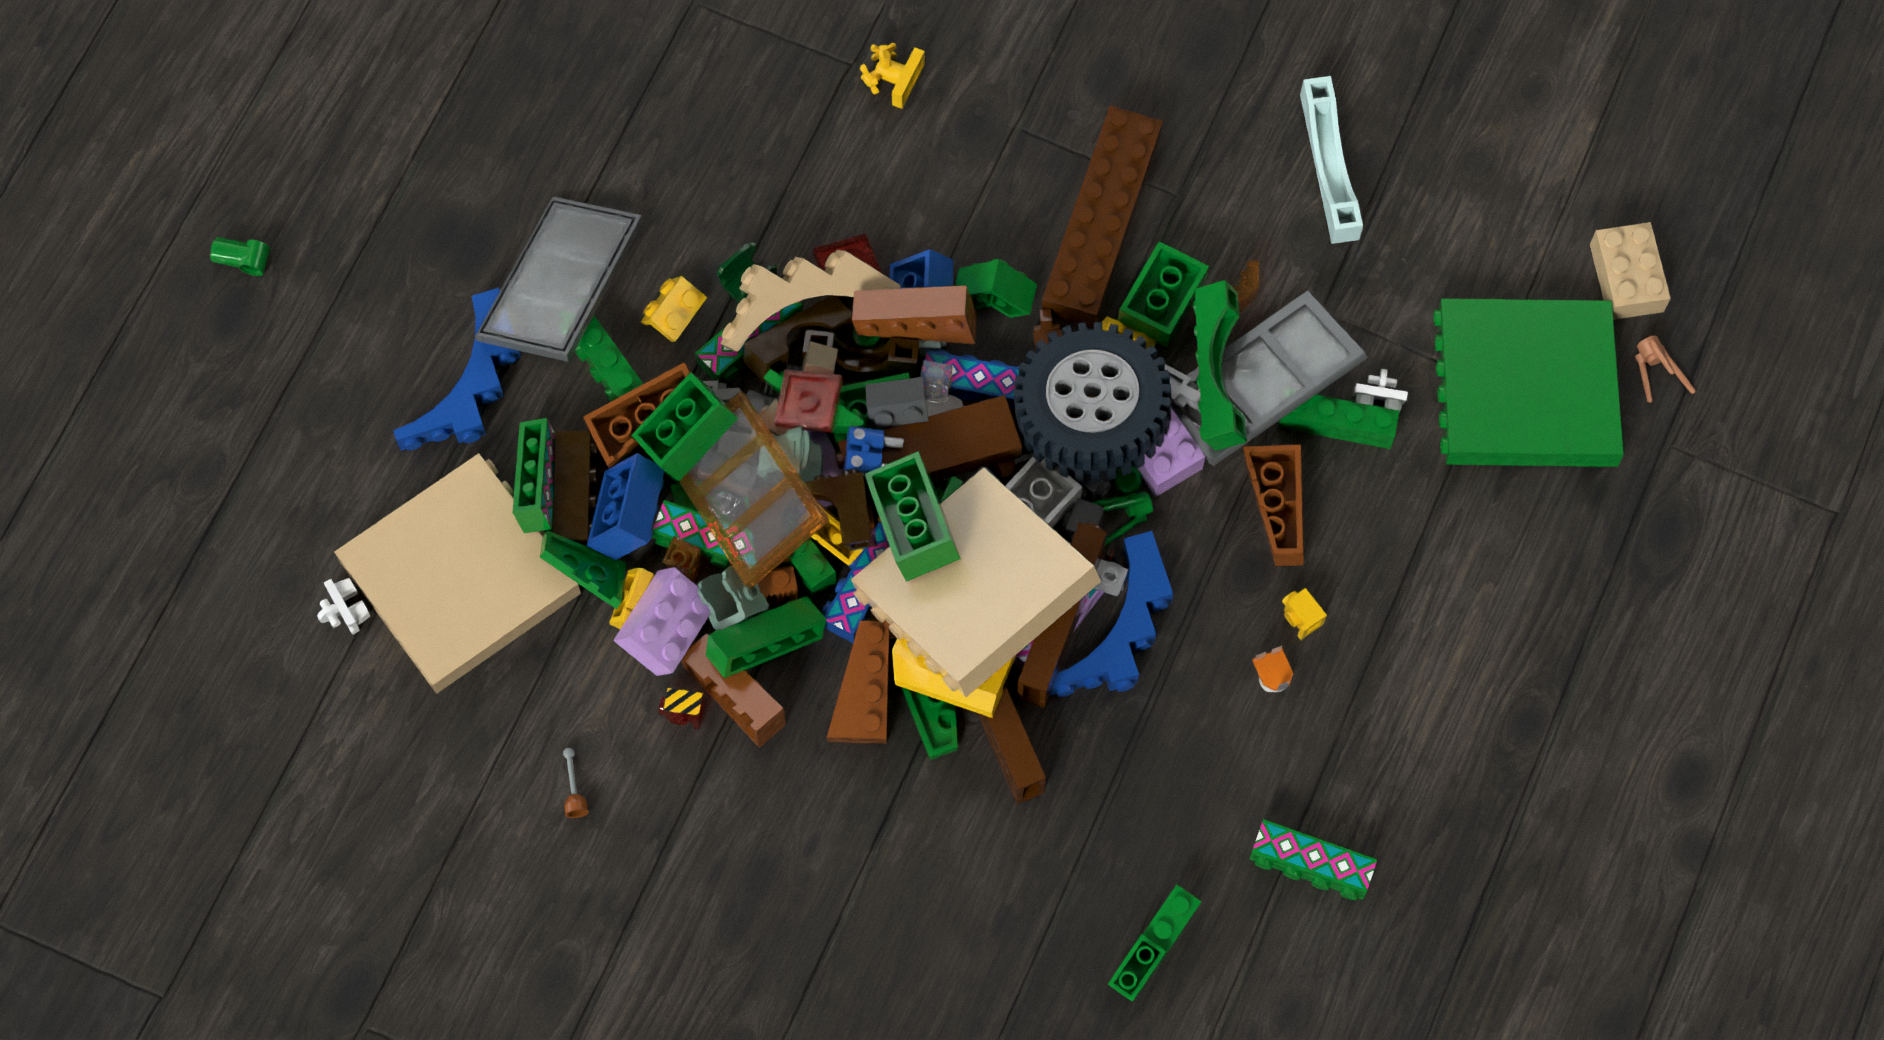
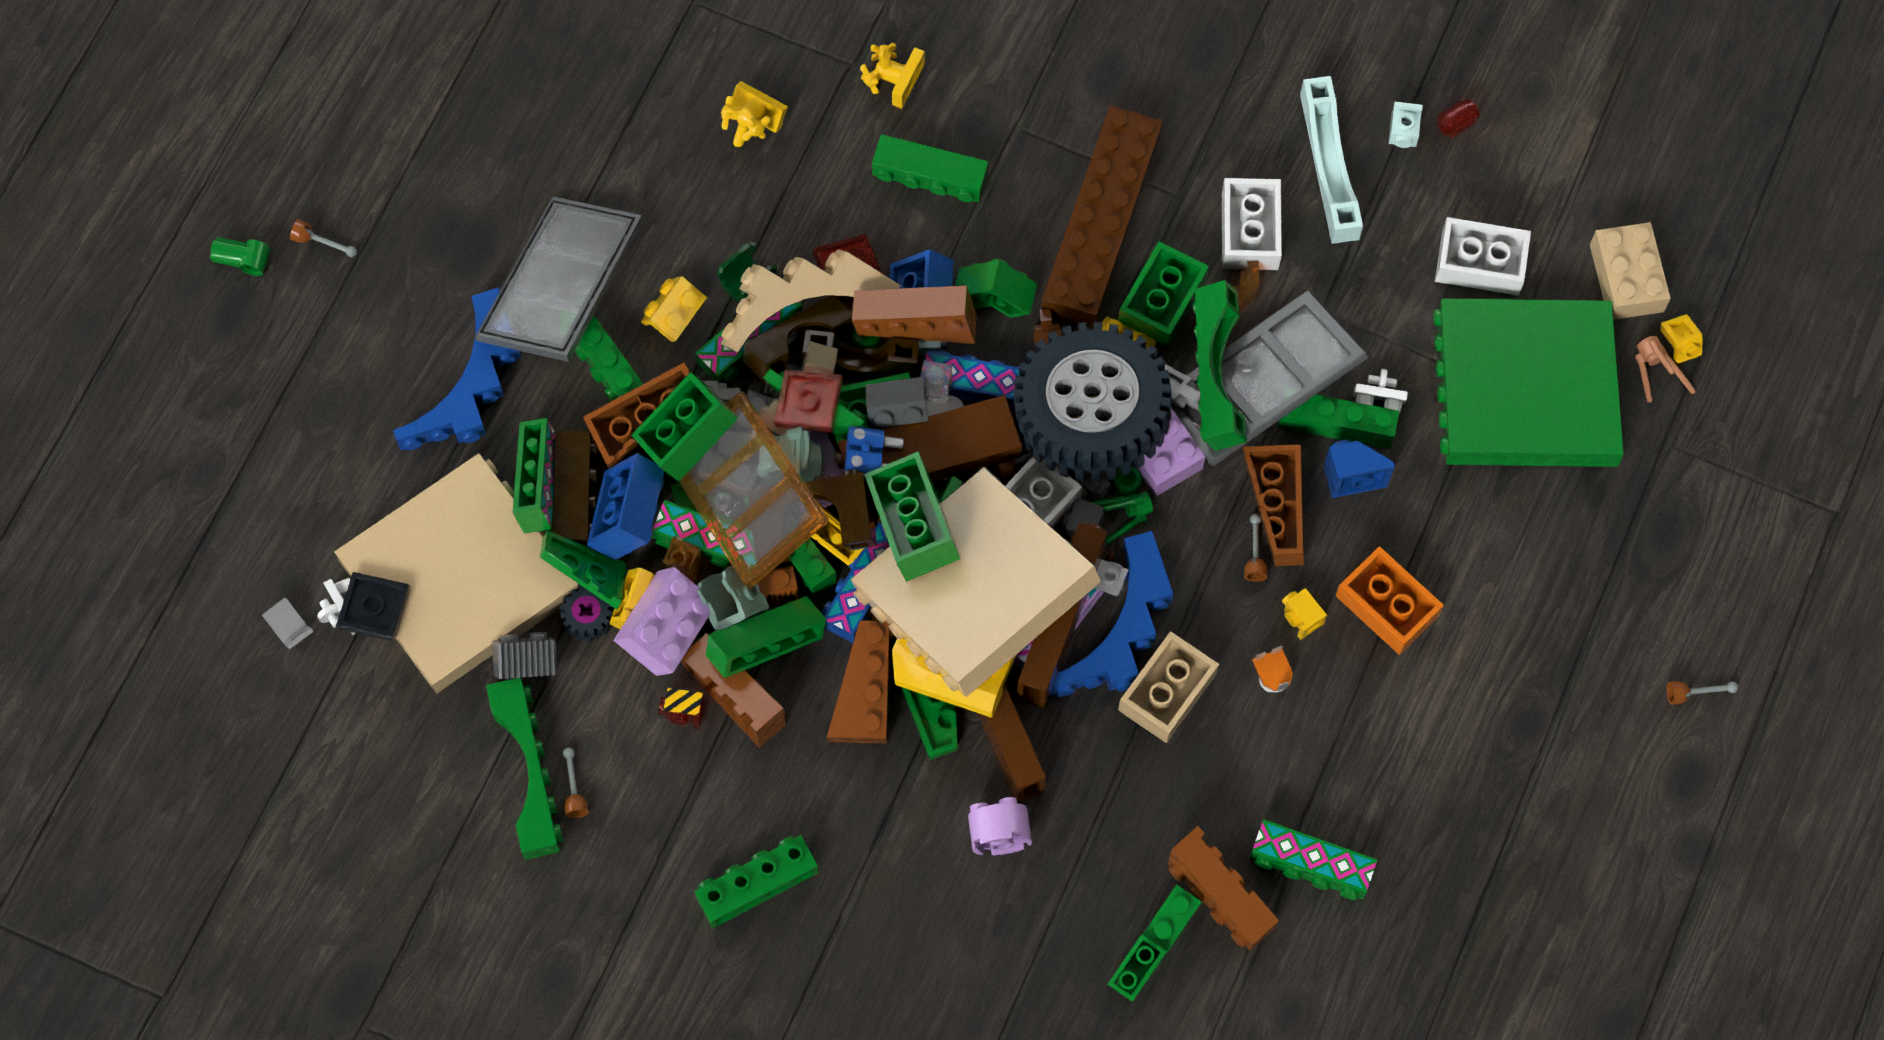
none -> light grey bracket [262,598,313,649]
none -> hinge [290,219,357,257]
none -> black tile [336,572,411,642]
none -> green arch [486,678,563,860]
none -> dark grey brick [492,632,557,679]
none -> black wheel [560,586,614,642]
none -> green brick [694,835,819,929]
none -> yellow piece [721,81,788,147]
none -> green brick [872,134,988,203]
none -> lavender brick [968,797,1032,855]
none -> tan brick [1118,631,1219,743]
none -> dark orange wedge [1168,826,1279,951]
none -> white brick [1222,178,1282,270]
none -> hinge [1244,513,1268,582]
none -> blue slope [1323,440,1395,498]
none -> orange brick [1336,546,1444,655]
none -> light aqua brick [1388,102,1422,148]
none -> white brick [1435,217,1531,296]
none -> clear red brick [1437,99,1480,138]
none -> yellow bracket [1661,314,1702,363]
none -> hinge [1666,681,1738,705]

